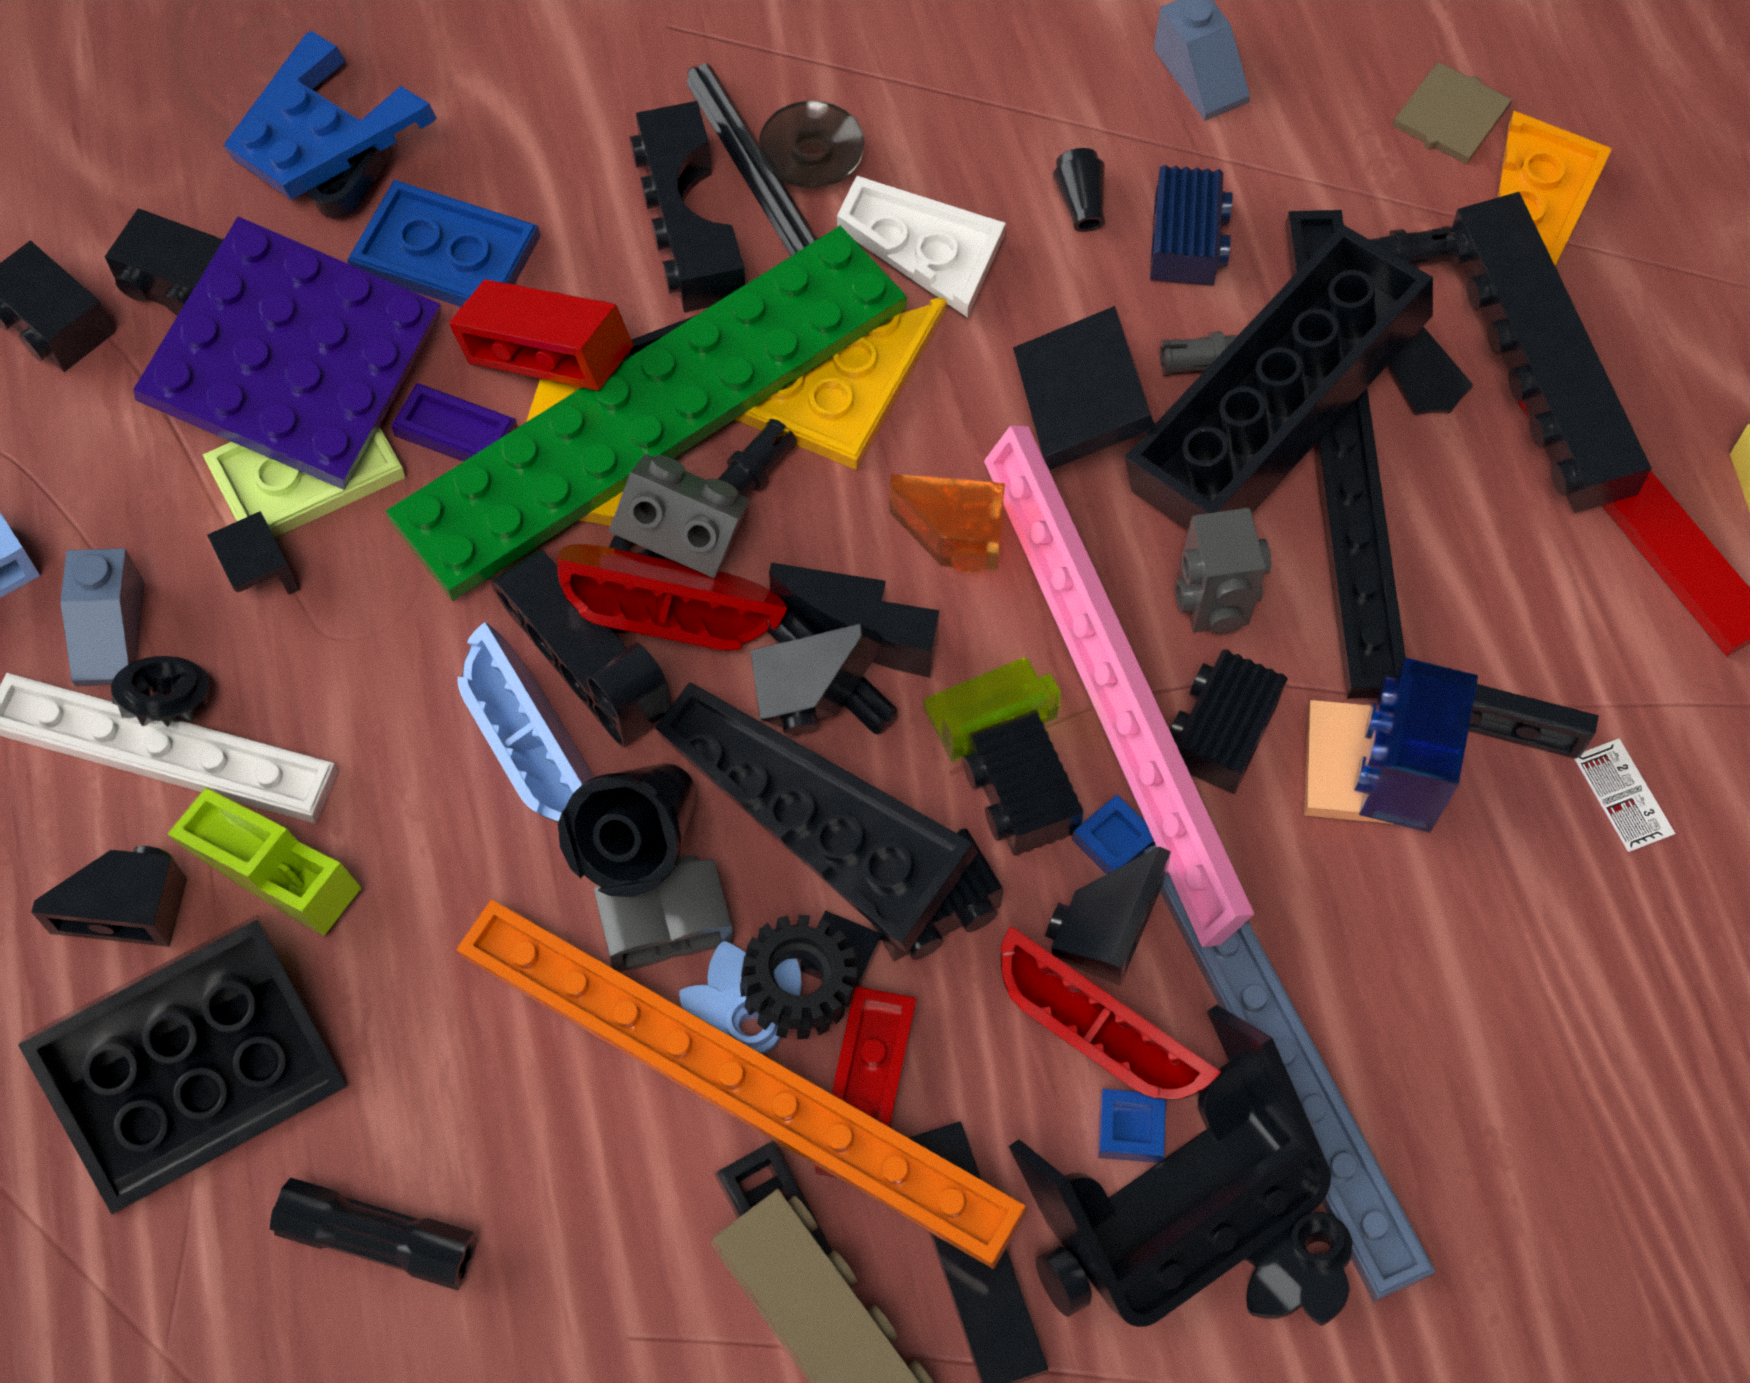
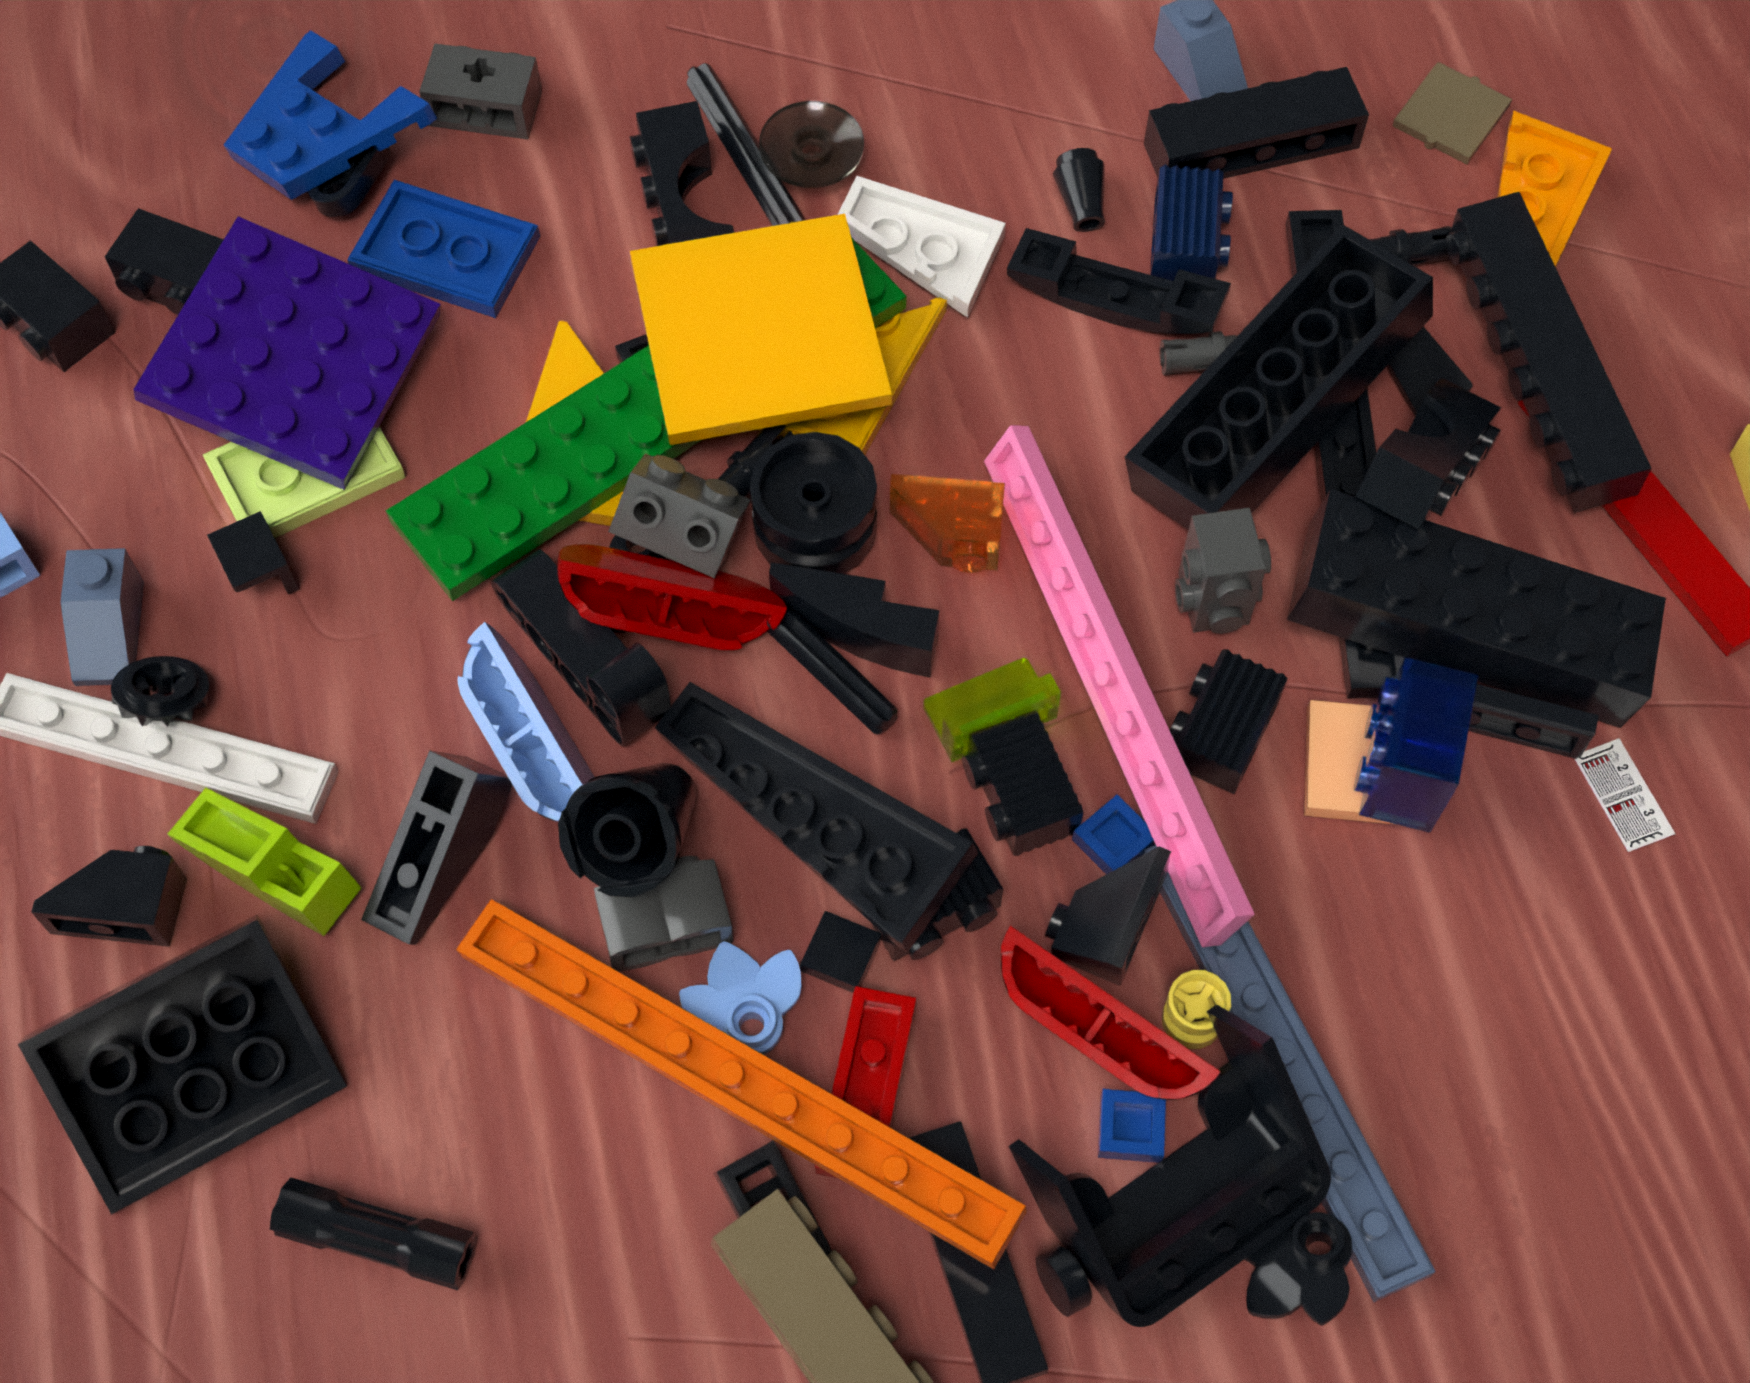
dark purple tile [391,383,518,462] -> none
red brick [448,279,634,391] -> none
black tyre [740,914,857,1040] -> none
slope [750,624,883,733] -> none
black tile [1013,306,1156,470] -> none
none -> black slope [361,750,512,945]
none -> dark grey brick [419,43,542,140]
none -> yellow tile [630,214,892,445]
none -> black wheel [750,432,877,574]
none -> black slope [1007,228,1231,334]
none -> black brick [1144,67,1369,179]
none -> light yellow wheel [1162,970,1231,1049]
none -> black brick [1287,489,1666,728]
none -> black arch [1355,377,1502,529]

